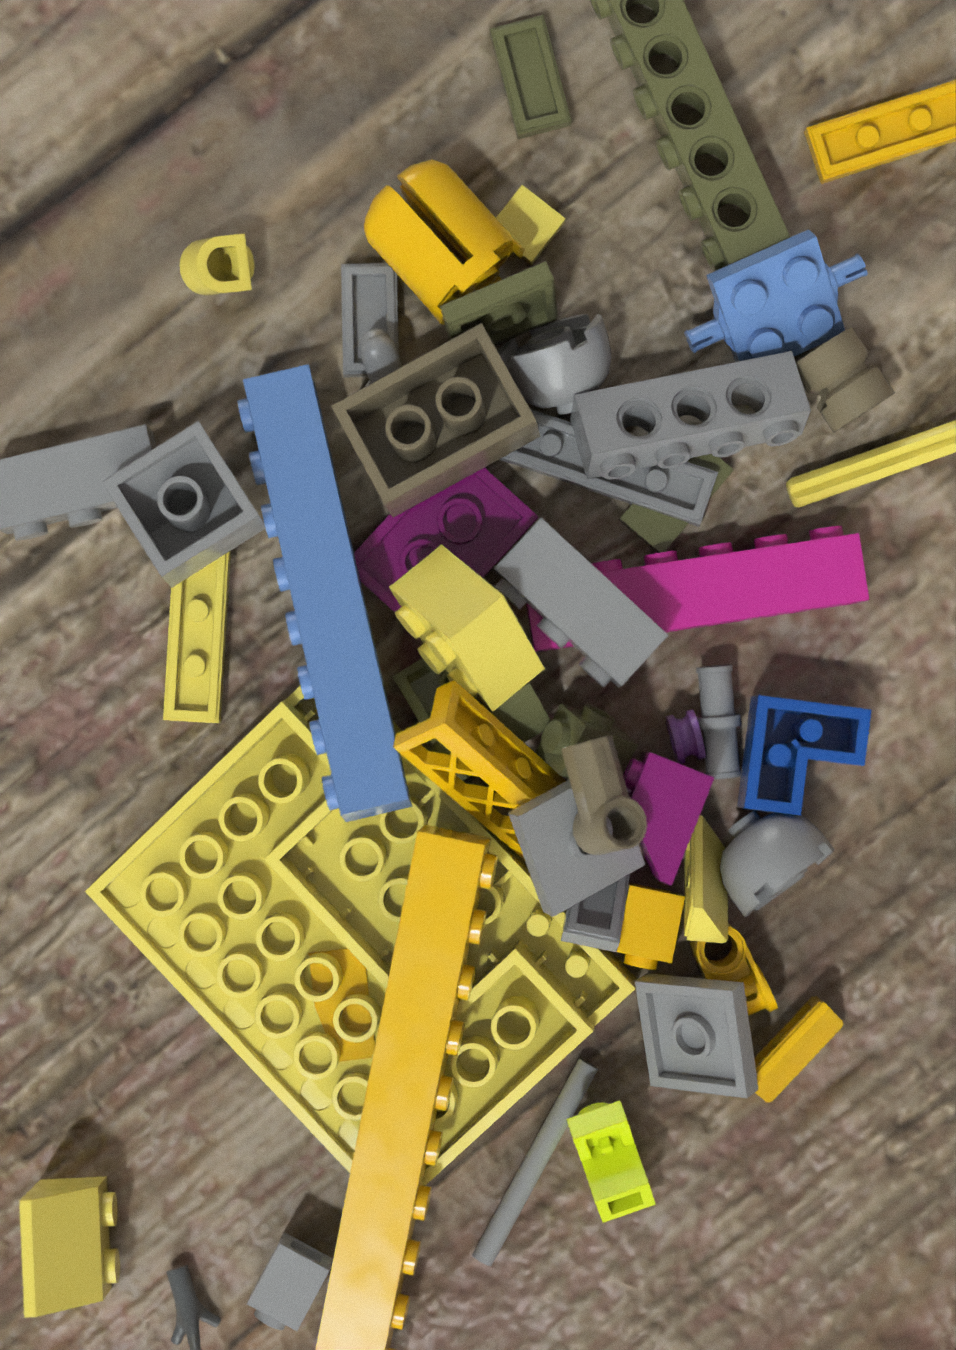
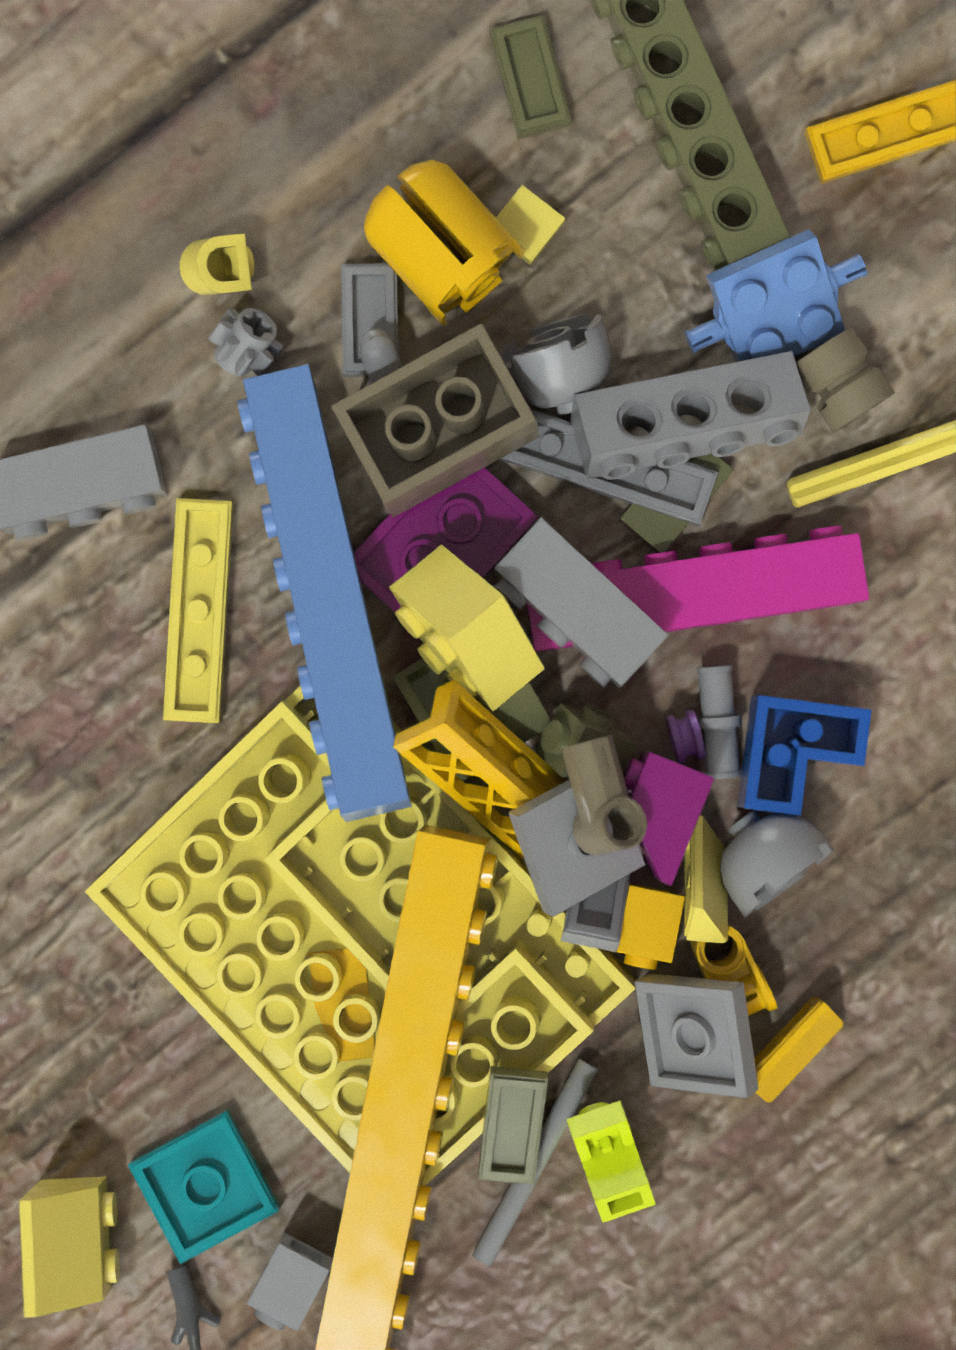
light grey slope [102,421,266,588] -> none
olive tile [440,261,558,346] -> none
none -> teal tile [128,1109,281,1264]
none -> light grey gear [208,307,282,376]
none -> tile [478,1066,548,1185]

